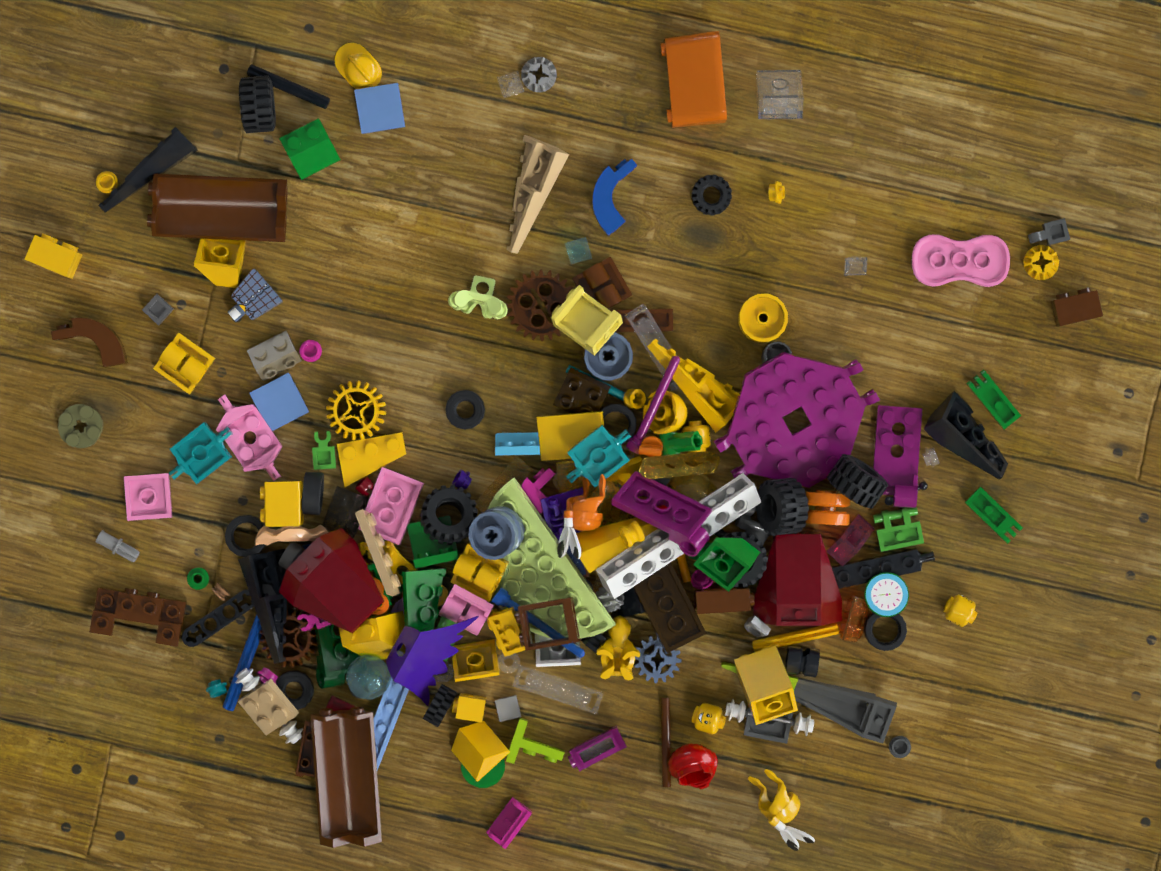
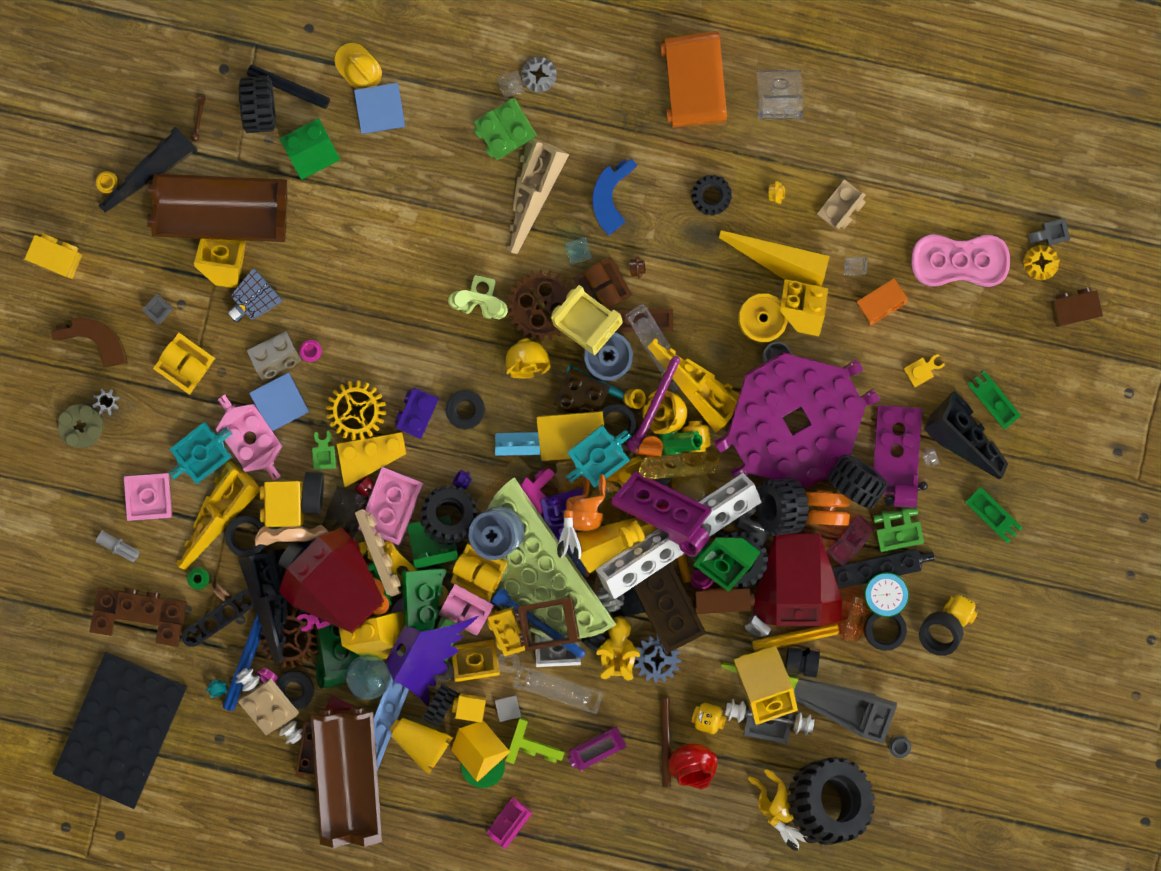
none -> black plate [53,651,188,809]
none -> light grey gear [92,389,119,416]
none -> yellow wedge [176,460,260,570]
none -> reddish brown hinge [191,96,206,142]
none -> yellow cone [389,718,453,775]
none -> dark purple bracket [394,388,439,439]
none -> bright green plate [474,98,537,160]
none -> yellow cylinder [505,339,550,379]
none -> reddish brown plate [629,257,646,278]
none -> yellow wedge [719,230,830,287]
none -> yellow slope [780,279,828,336]
none -> black tyre [787,757,875,845]
none -> tan bracket [816,179,866,231]
none -> orange hinge [857,278,908,326]
none -> yellow plate [903,354,945,388]
none -> black tyre [919,611,964,656]

